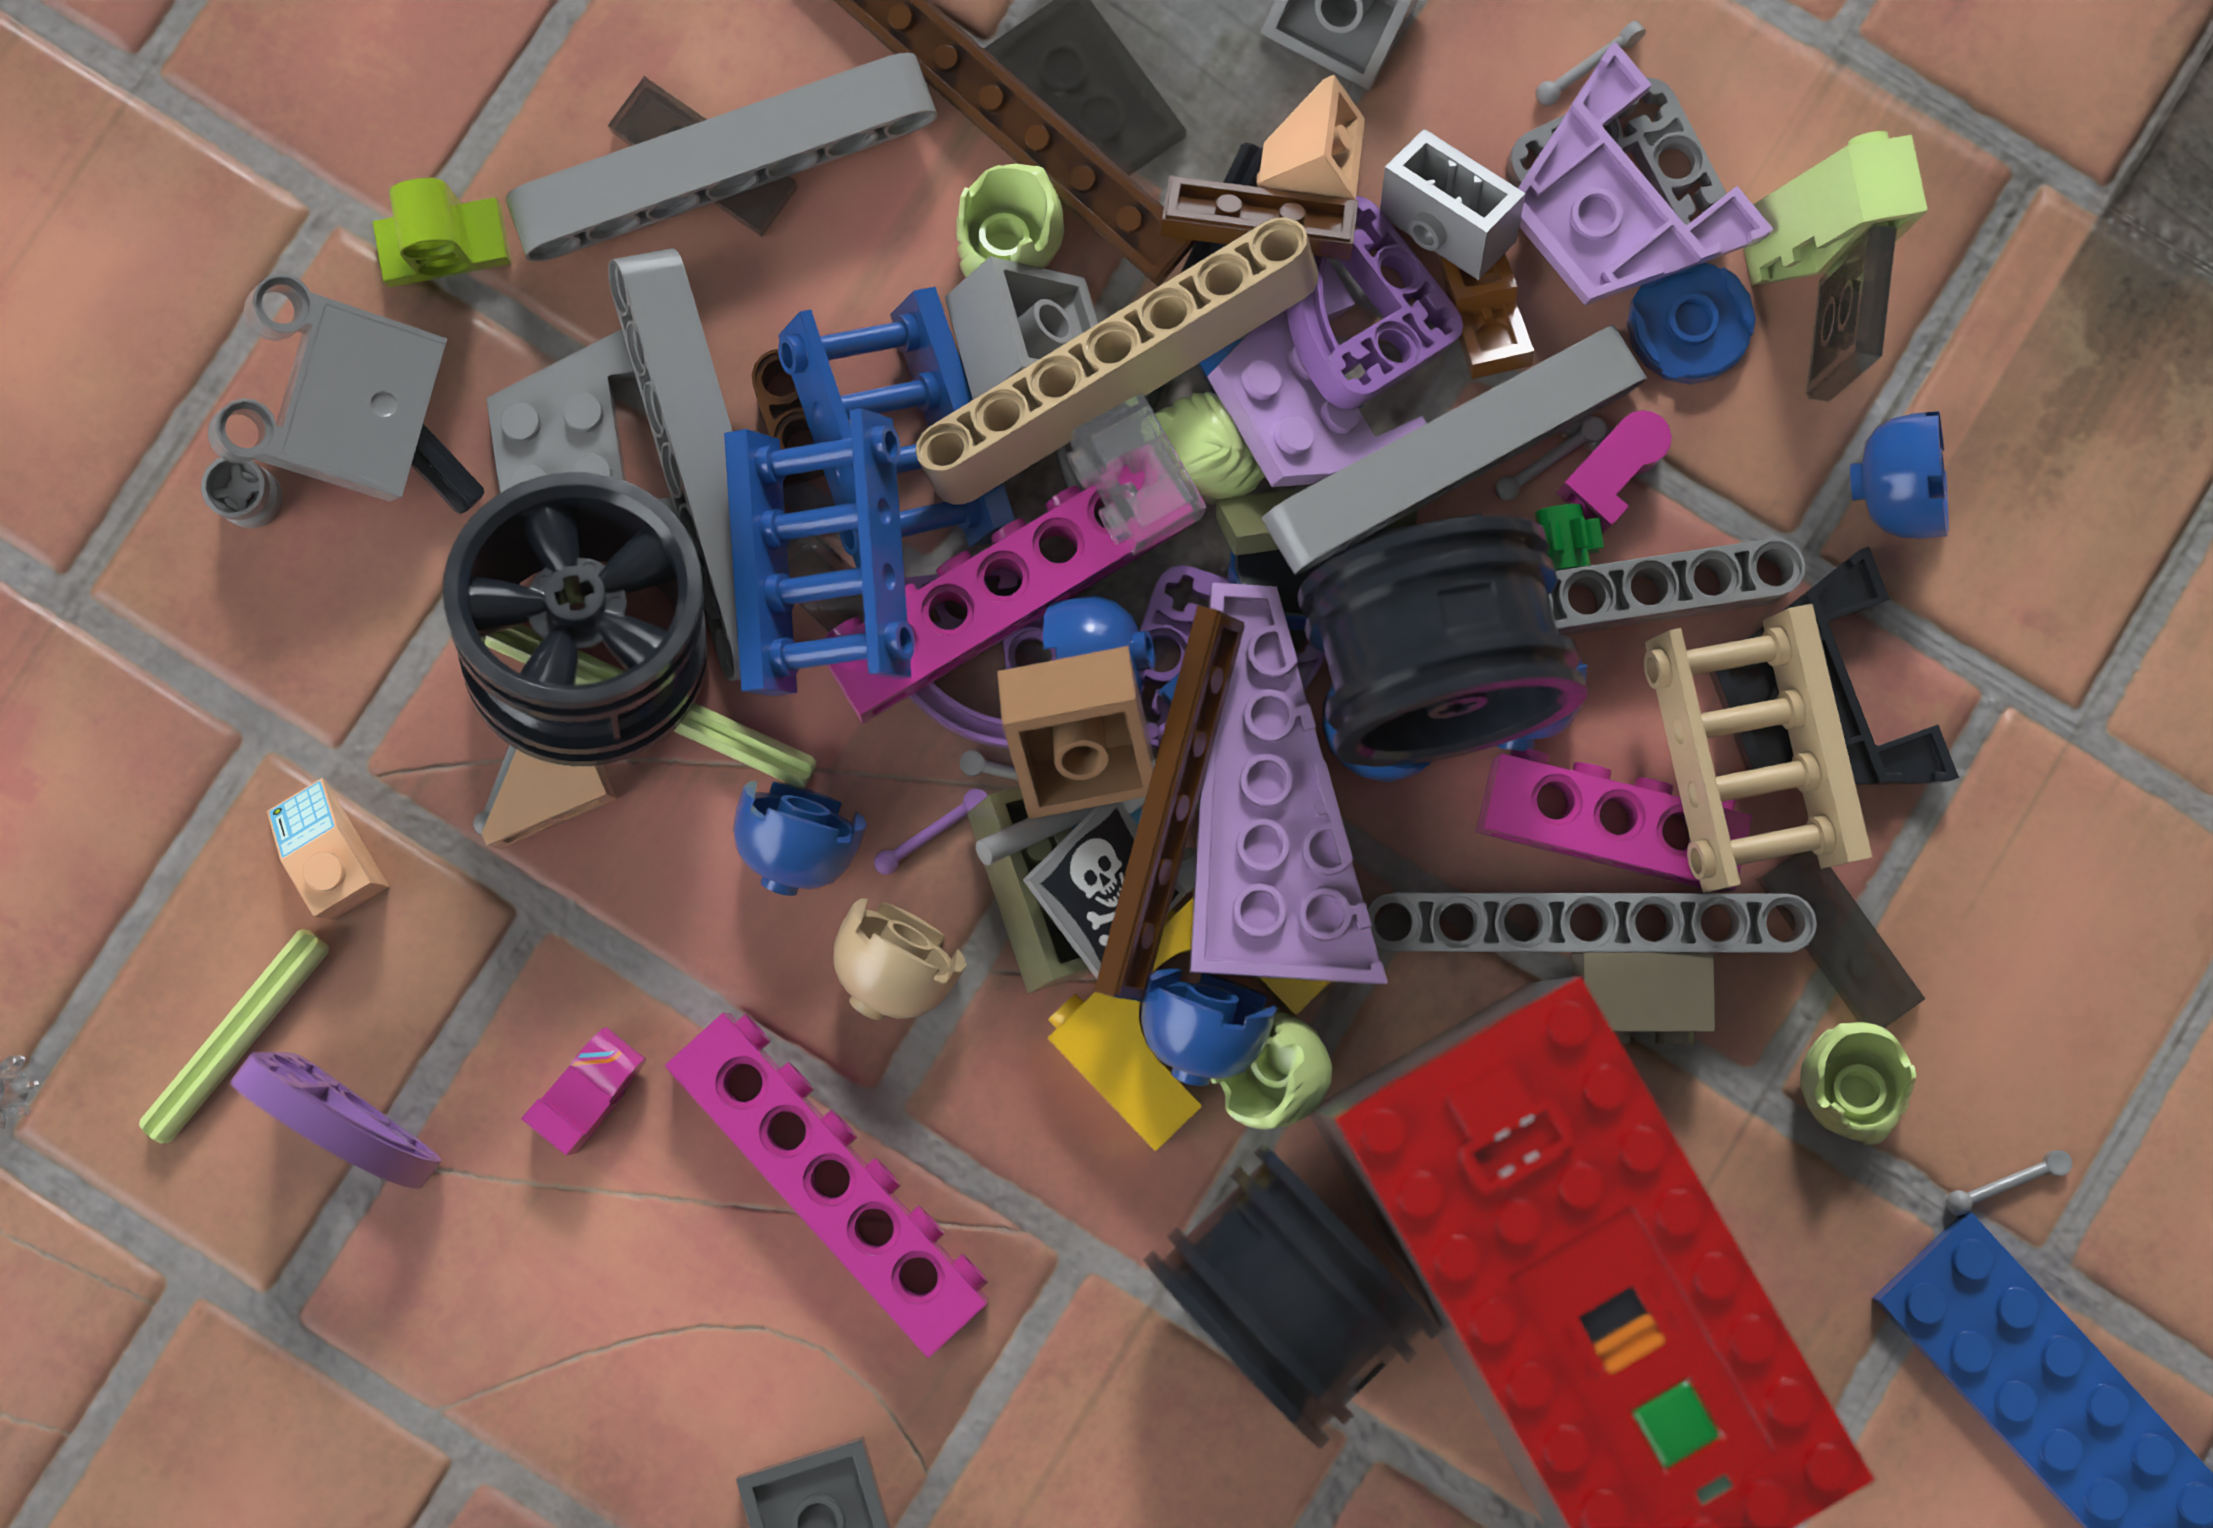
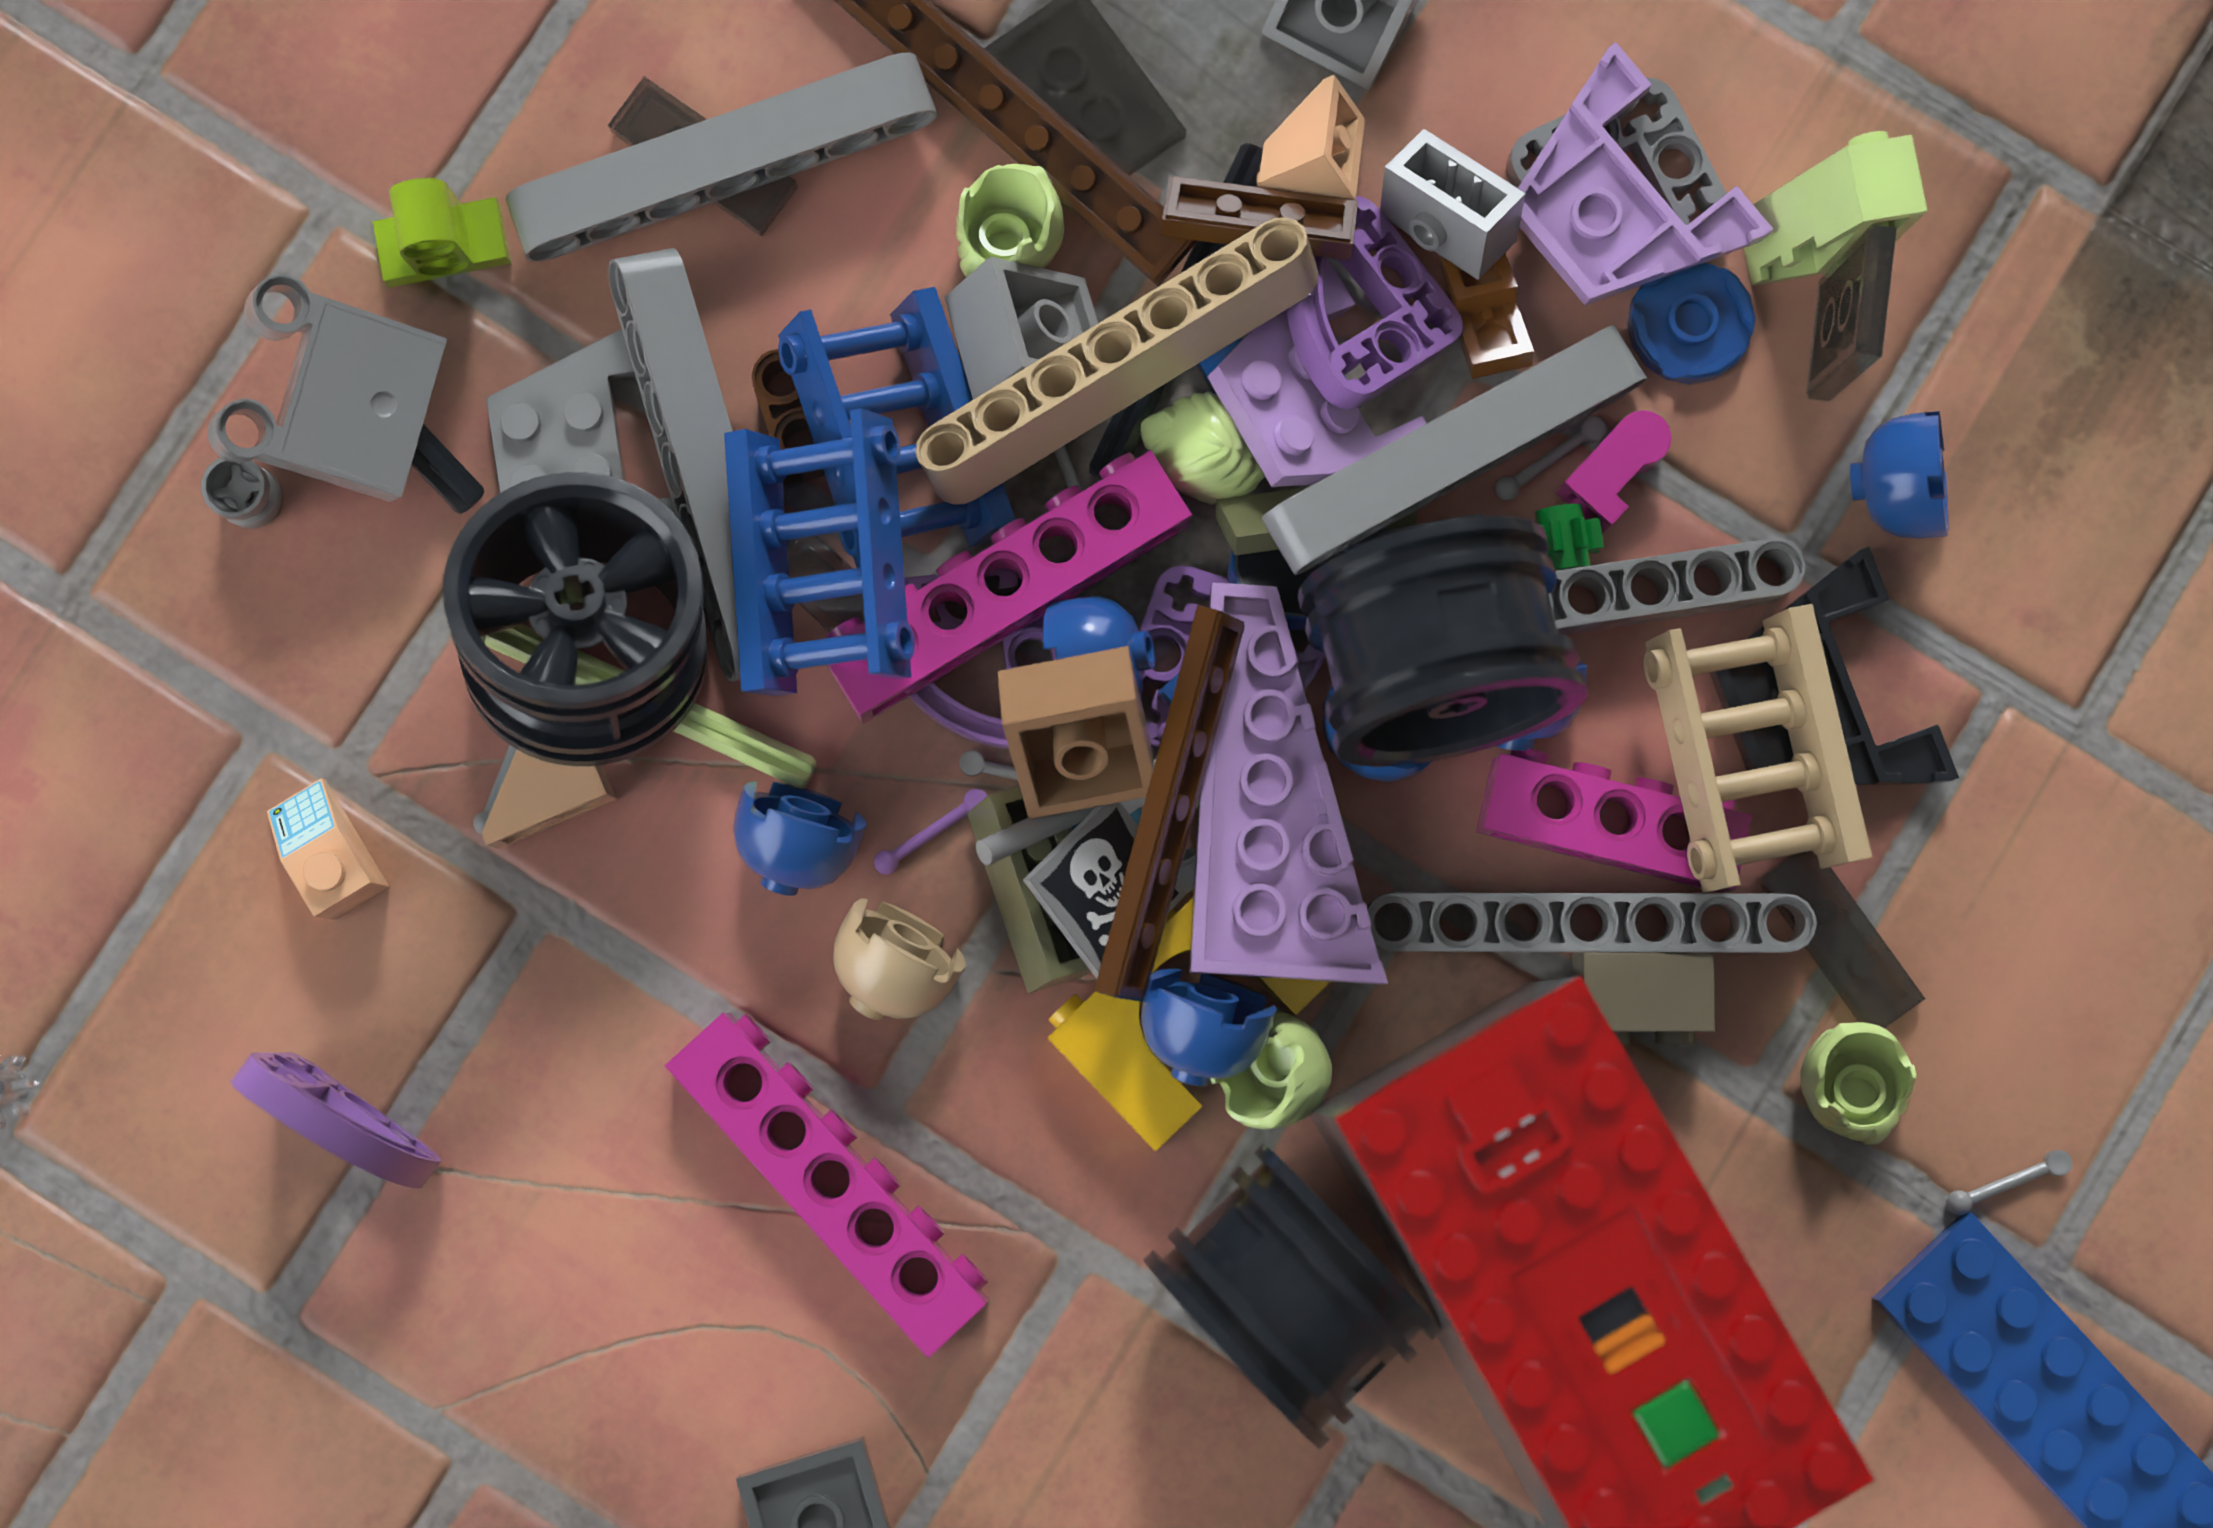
yellowish green axle [139,929,329,1144] -> none
dark pink leg [521,1027,646,1155] -> none
clear brick [1067,393,1206,556] -> none
light grey hinge [1536,20,1646,106] -> none

